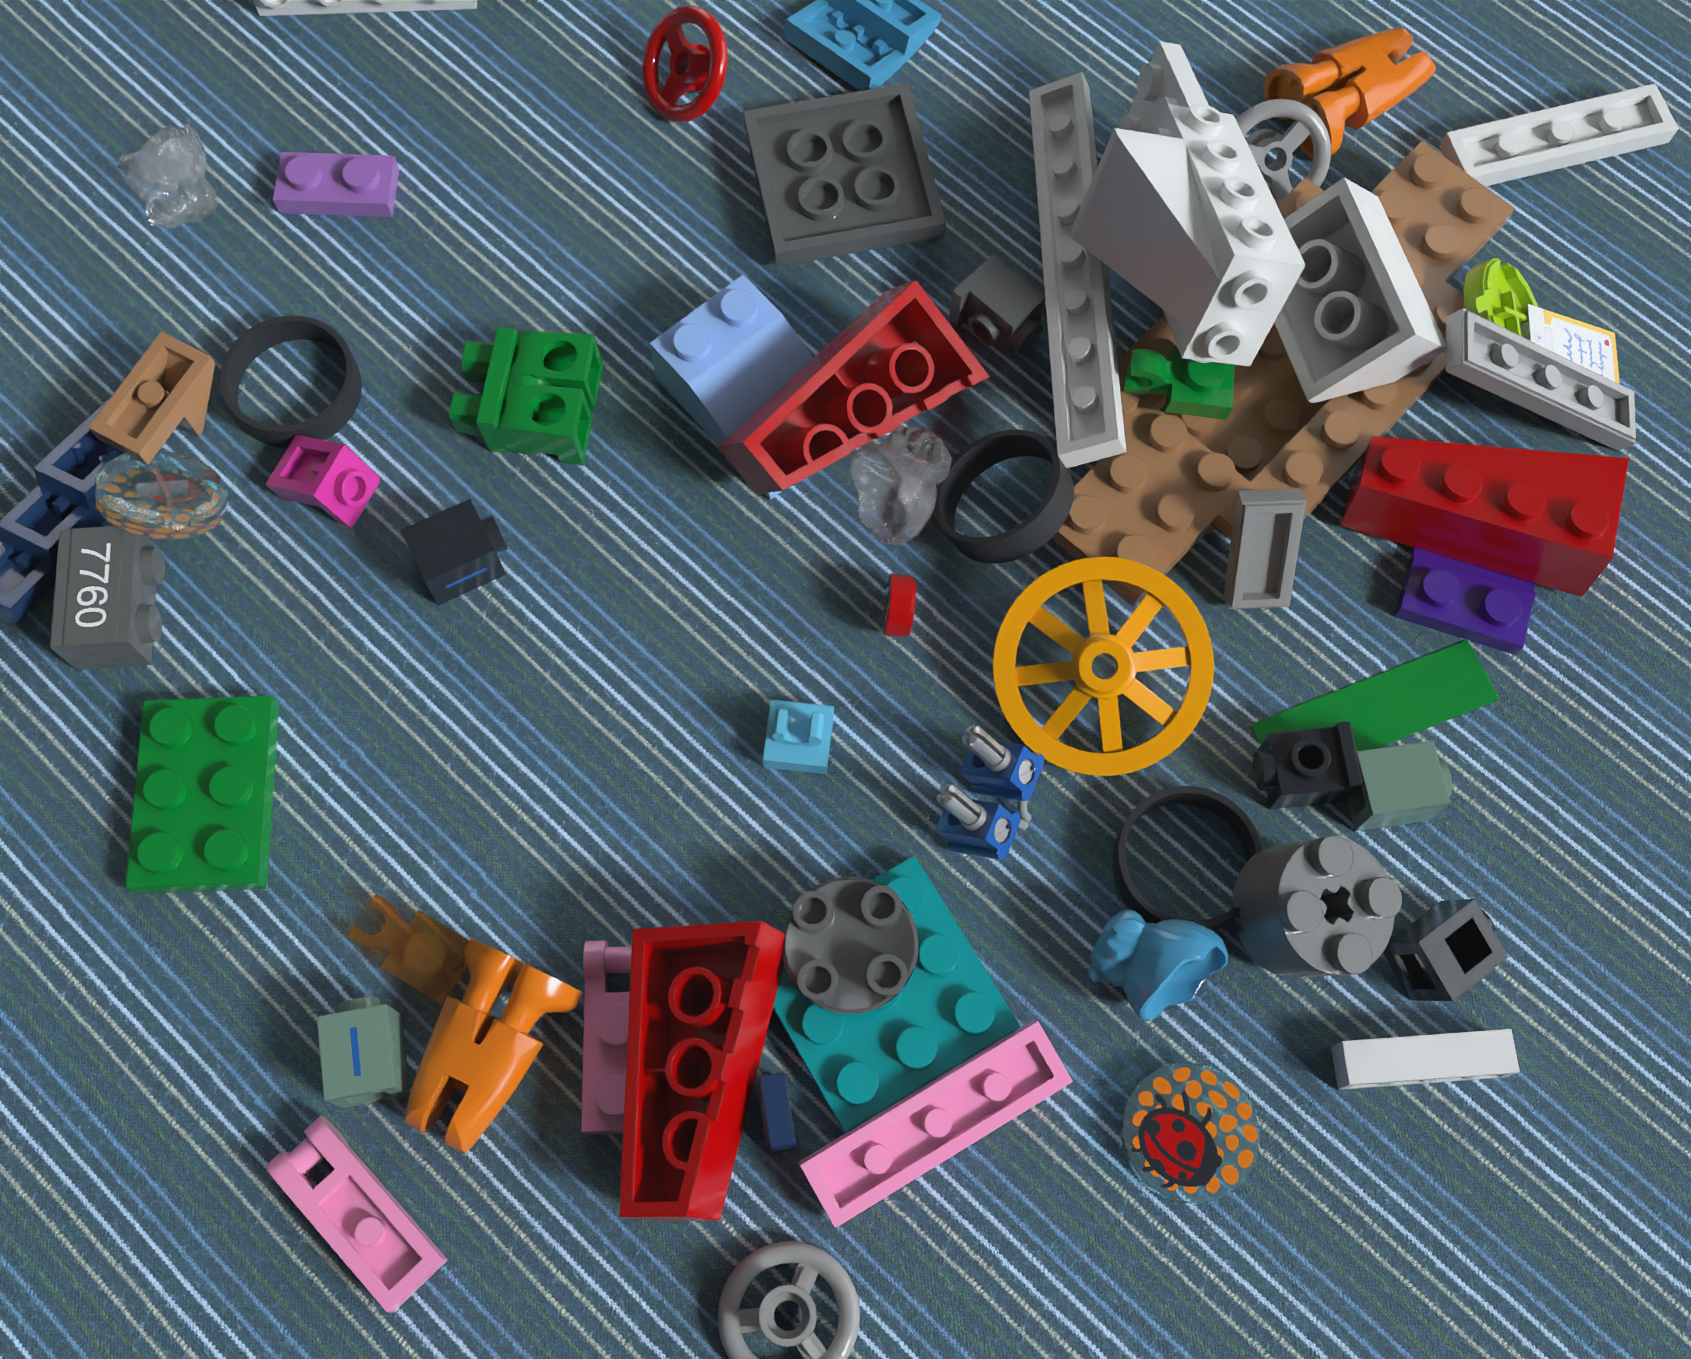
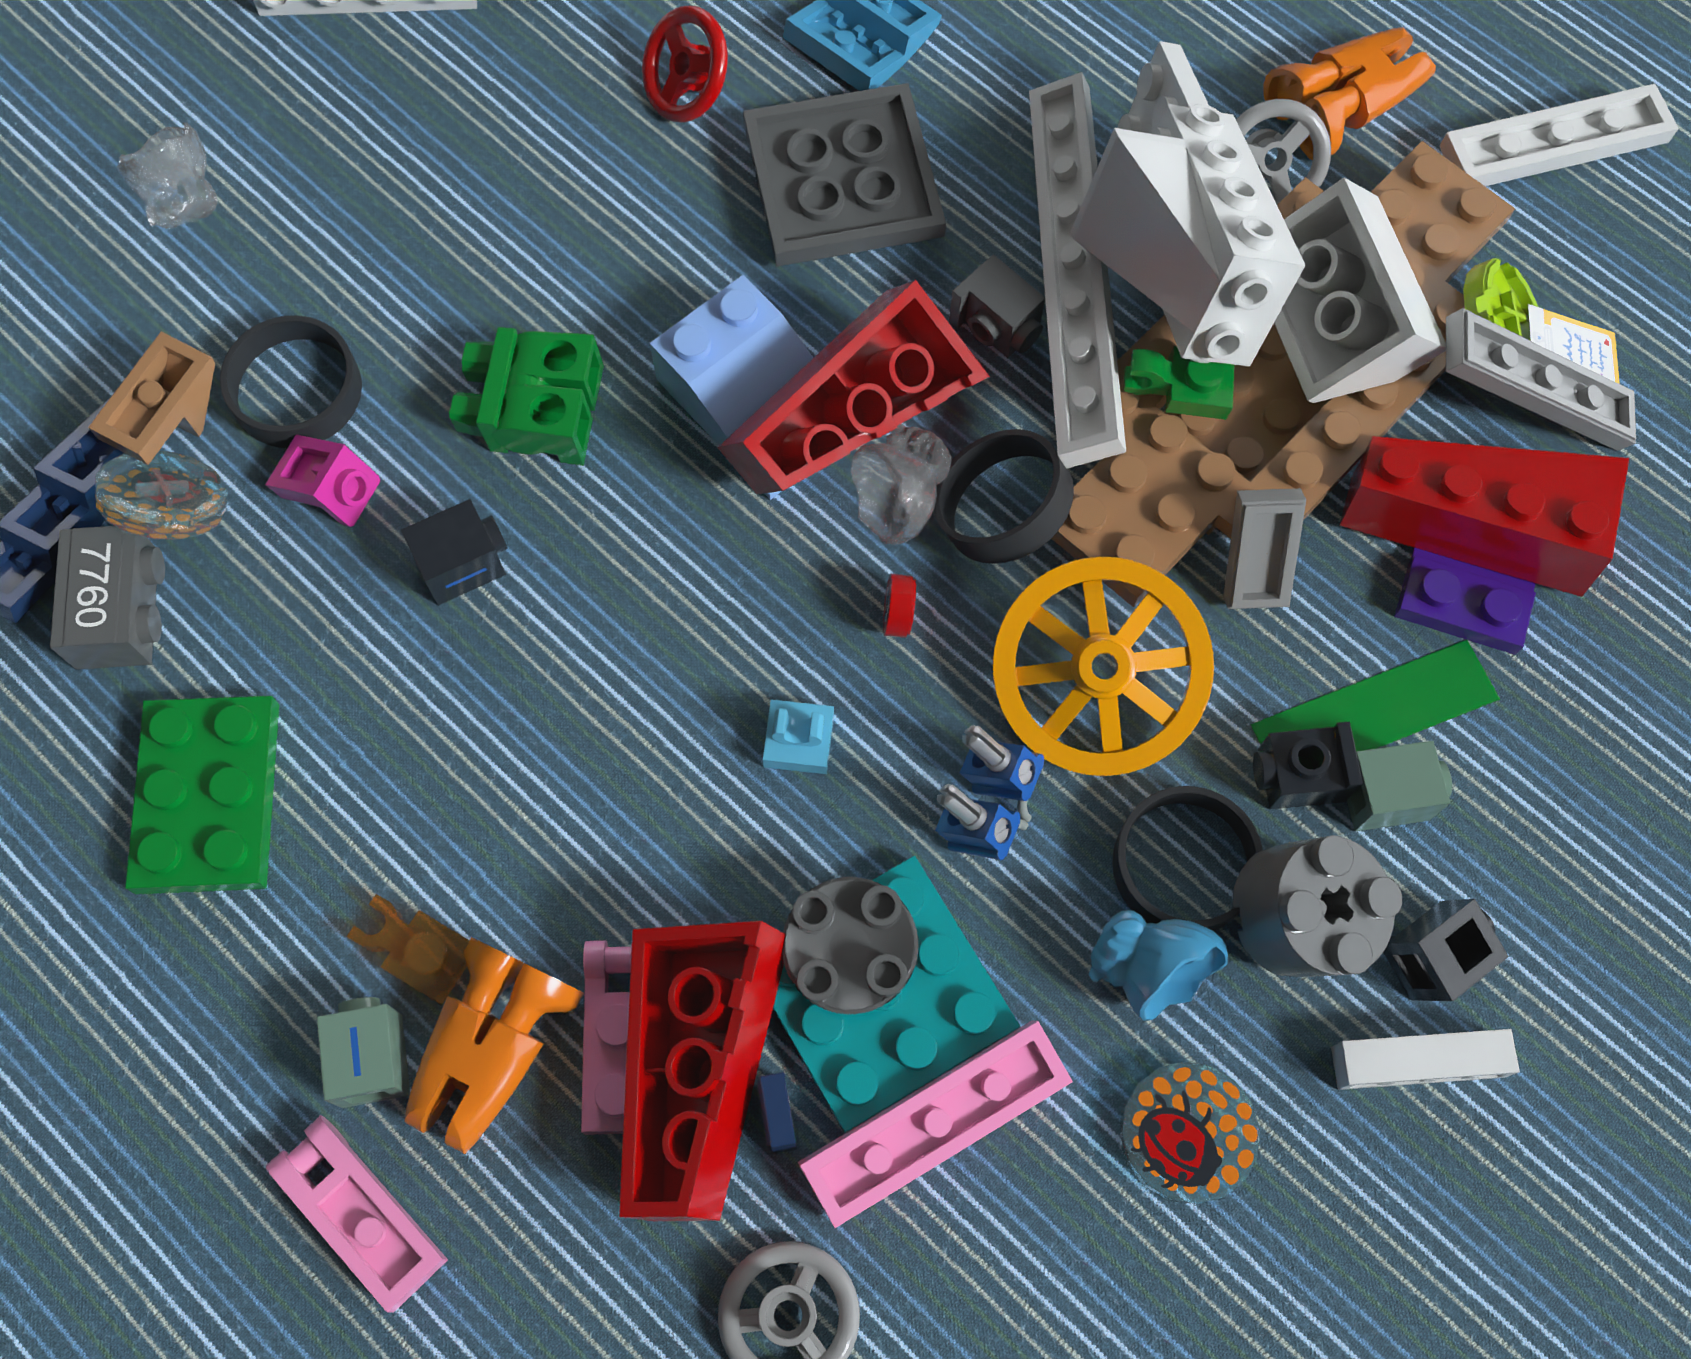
medium lavender plate [273,152,399,217] -> none

